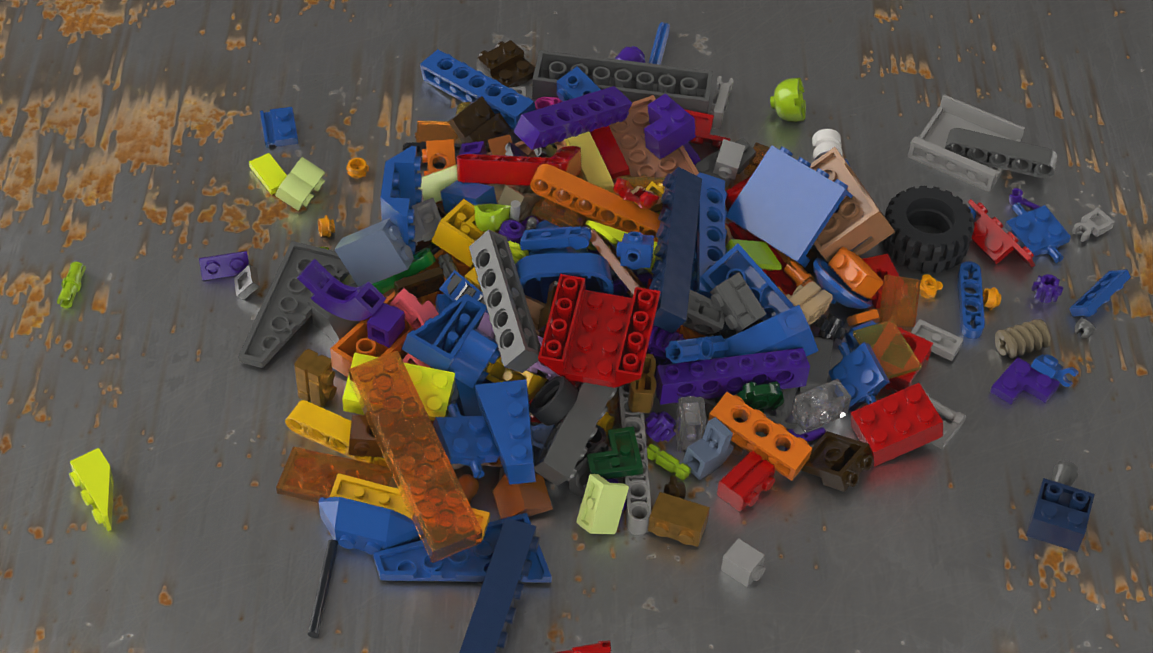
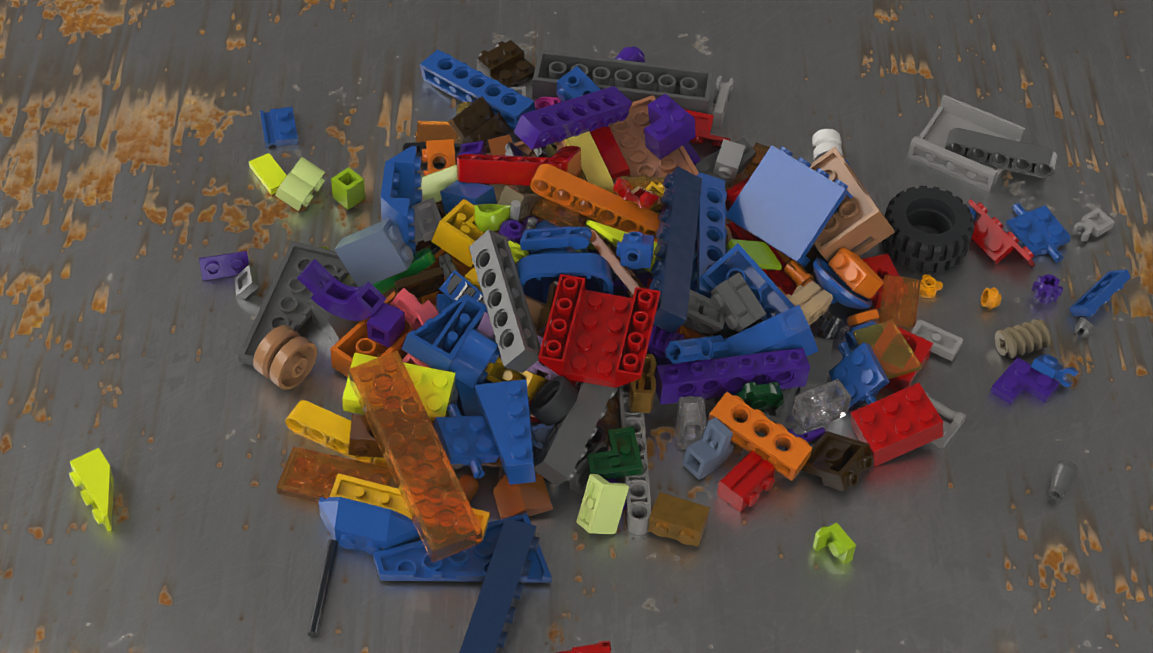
lime pin [57,262,86,308] -> none
pearl gold brick [294,349,337,407] -> none
light orange plate [318,215,335,238] -> none
light orange plate [346,158,369,179] -> none
yellow plate [596,412,615,436] -> none
dark purple gear [645,411,676,442] -> none
lime axle [647,443,691,480] -> none
blue axle [648,22,670,65] -> none
dark brown plate [664,476,686,499] -> none
light grey brick [721,538,765,587] -> none
lime cylinder [770,78,806,122] -> none
blue beam [958,261,985,339] -> none
dark purple hand [1009,188,1041,209] -> none
dark blue slope [1026,478,1095,552] -> none
none -> medium nougat wheel [253,325,318,390]
none -> lime brick [331,167,365,210]
none -> lime bracket [813,522,856,564]

